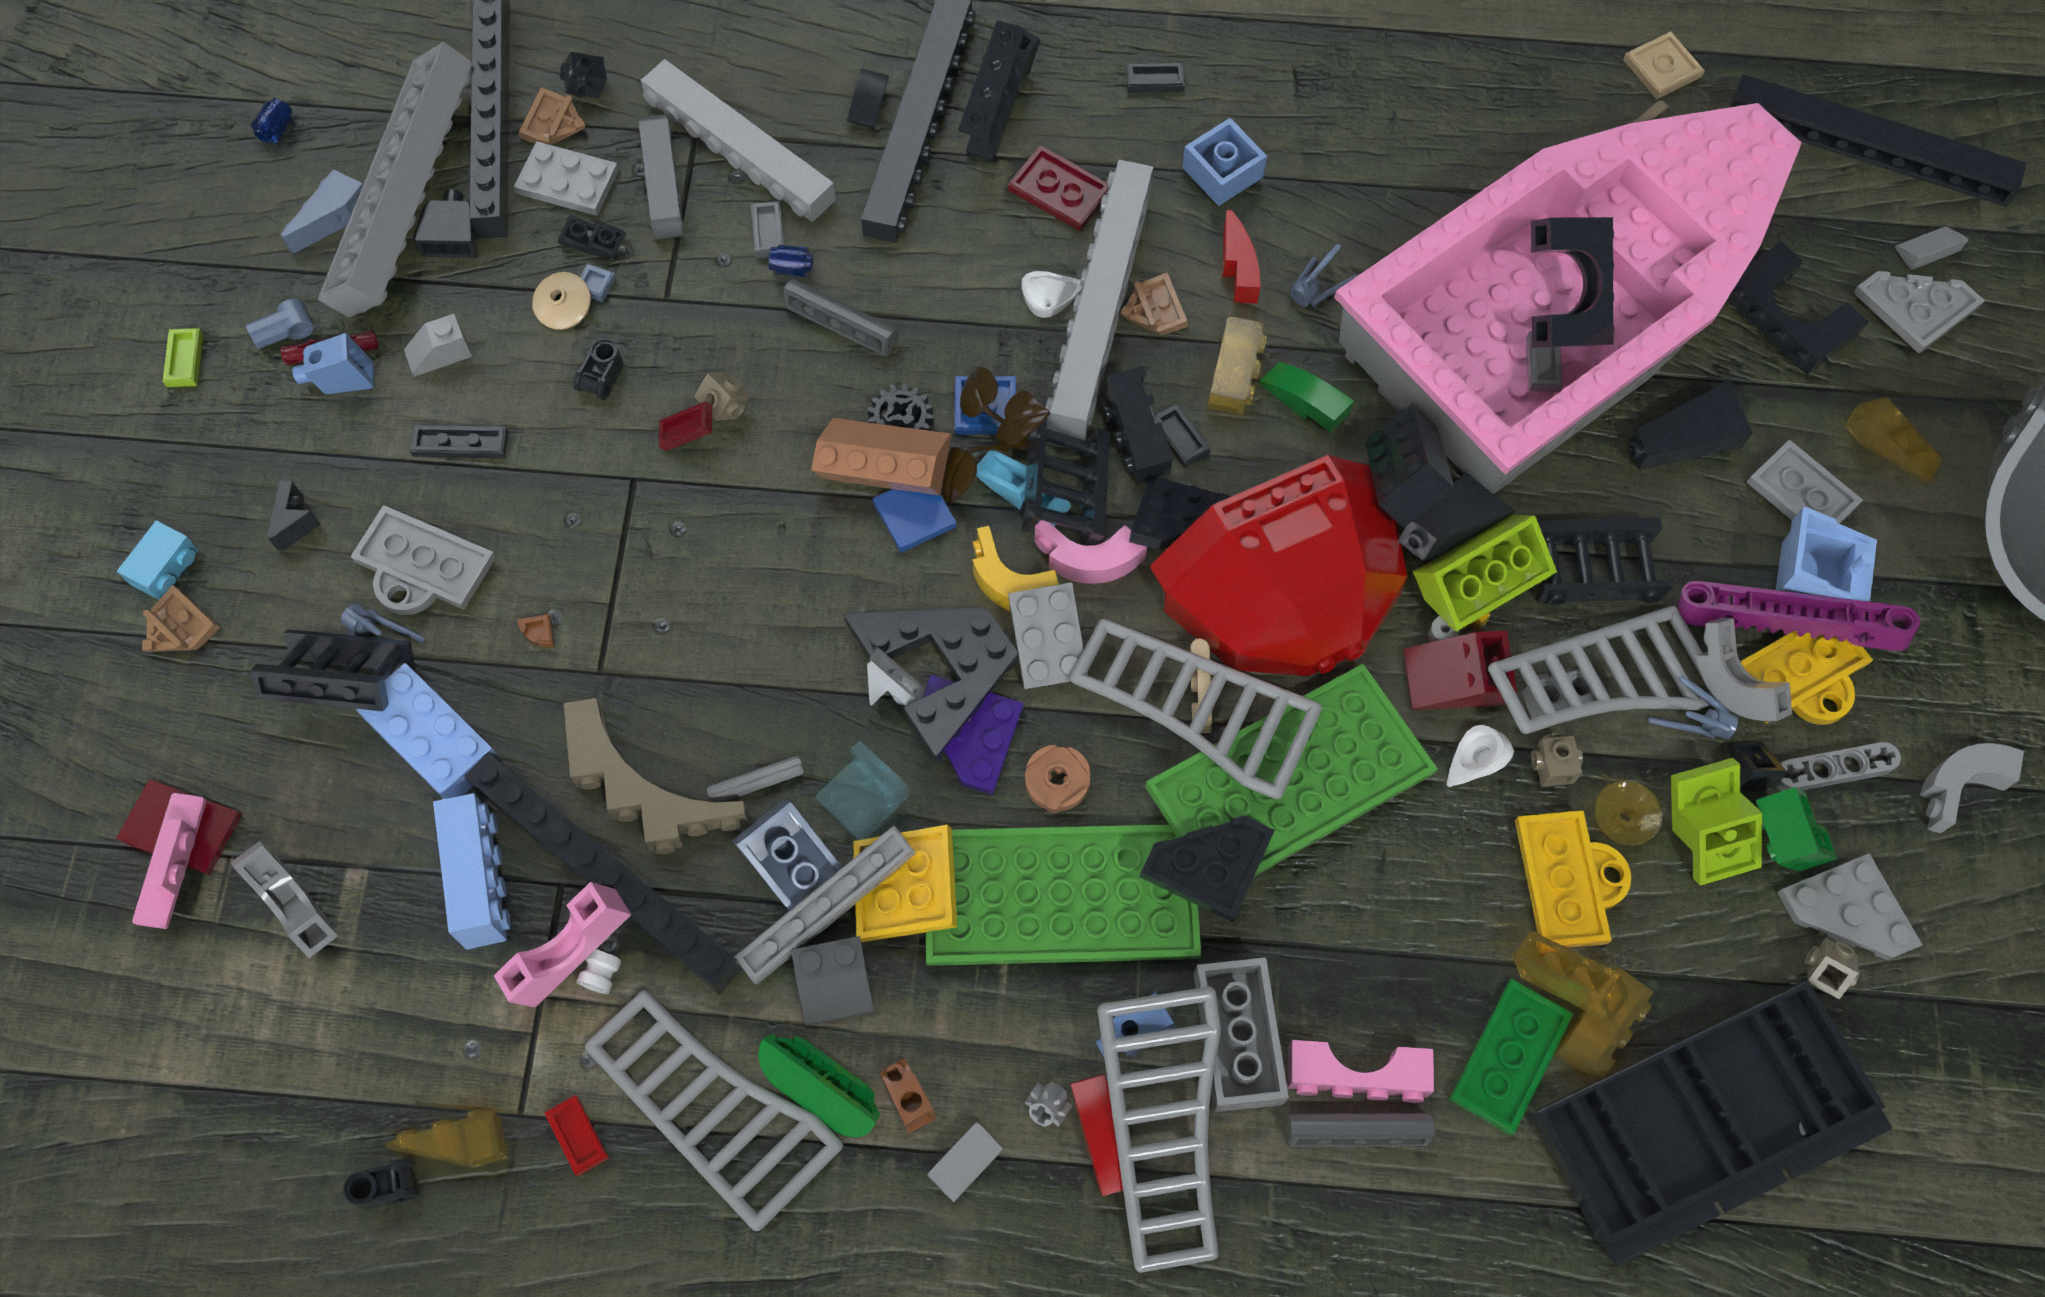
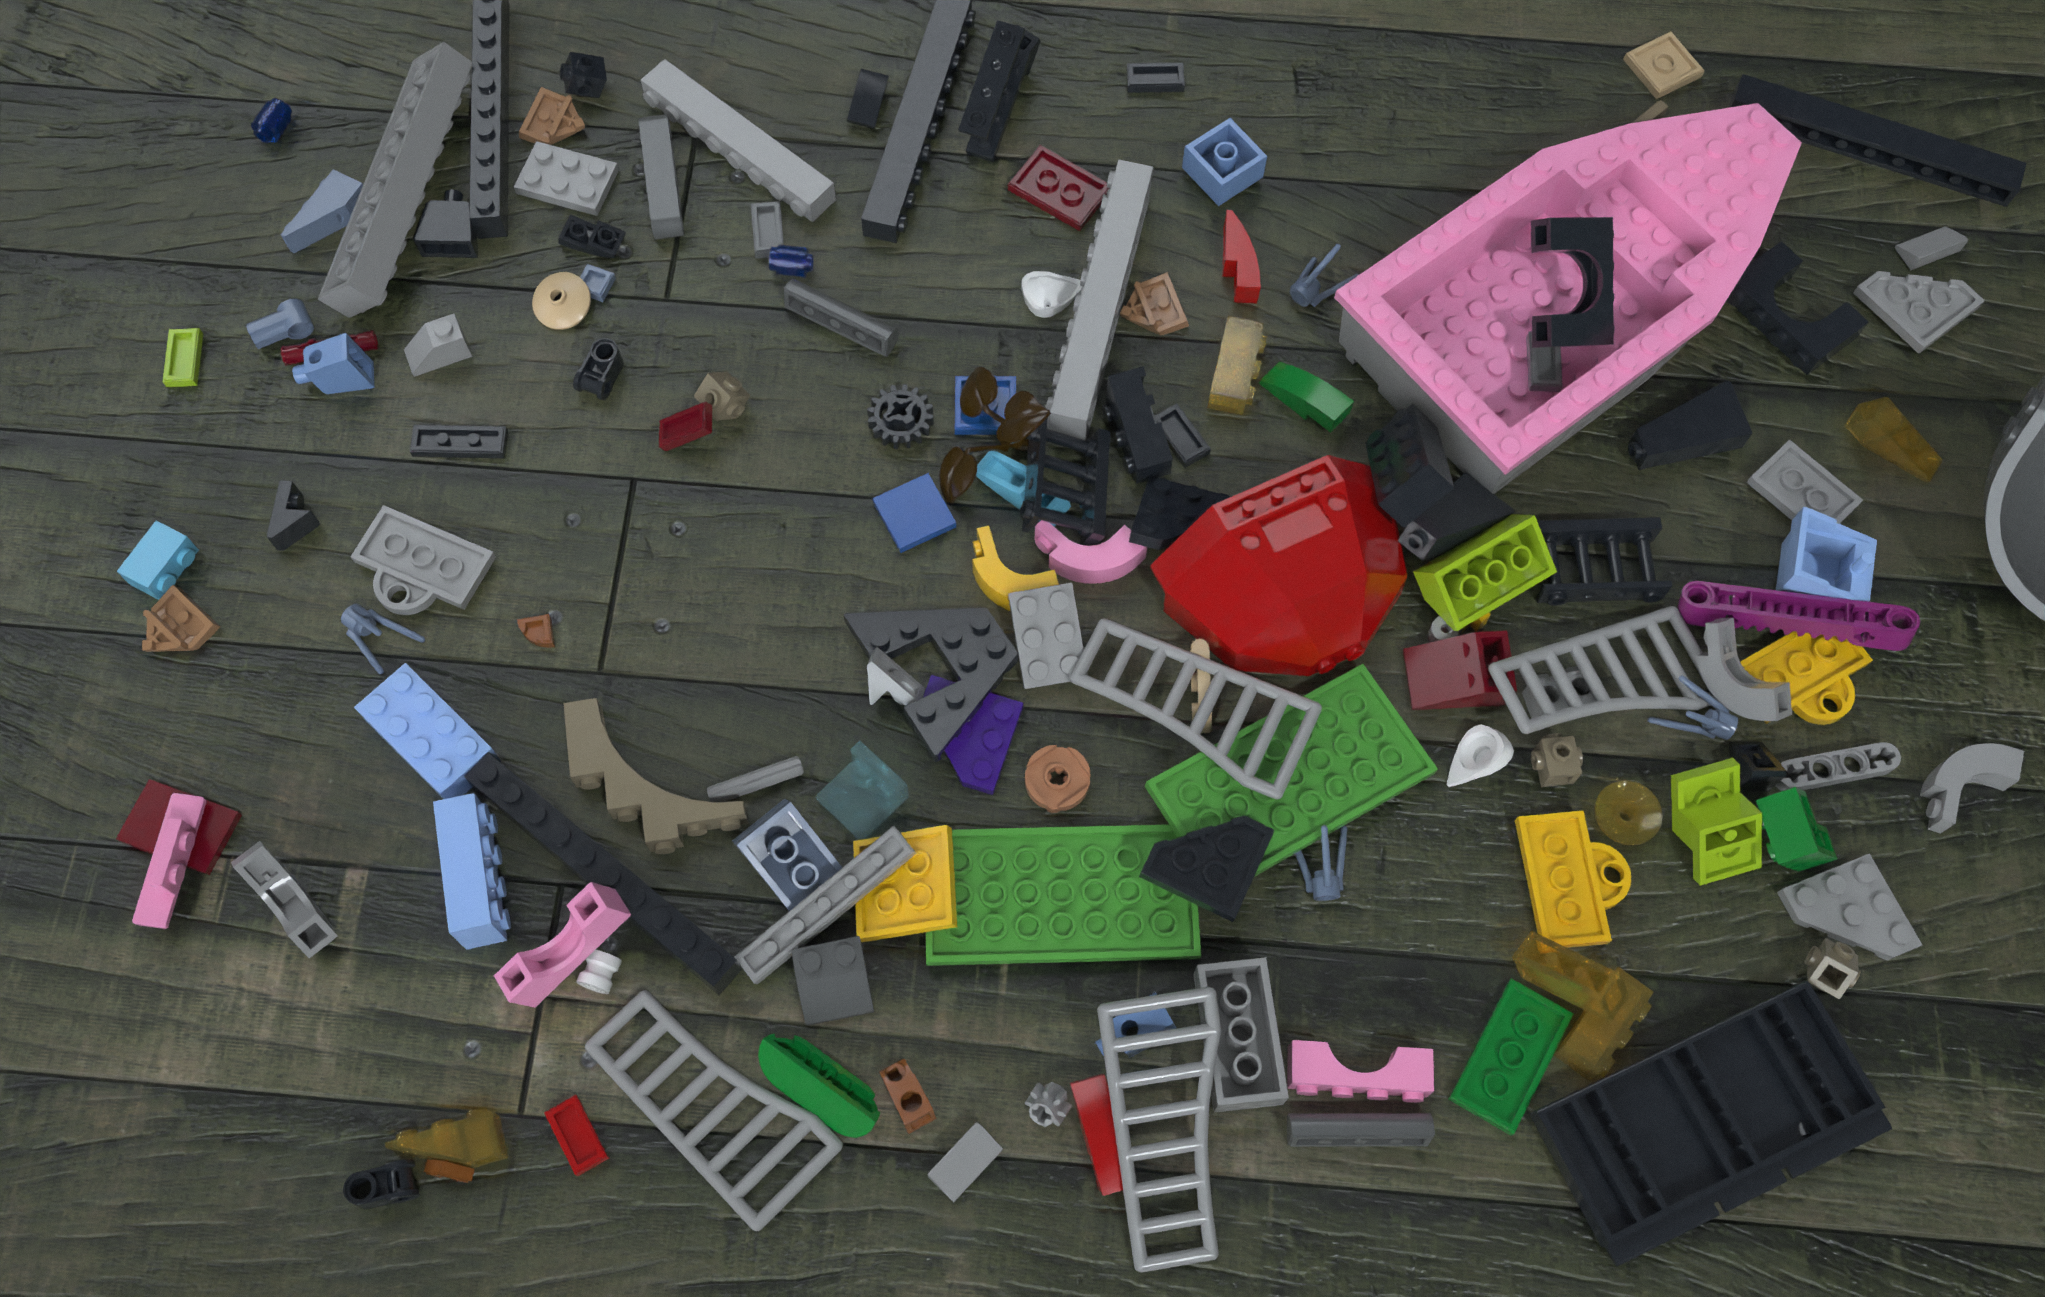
black fence [250,629,416,711] -> none
nougat slope [811,418,952,496] -> none
none -> dark orange tile [424,1159,475,1183]
none -> sand blue plant [1295,825,1347,901]

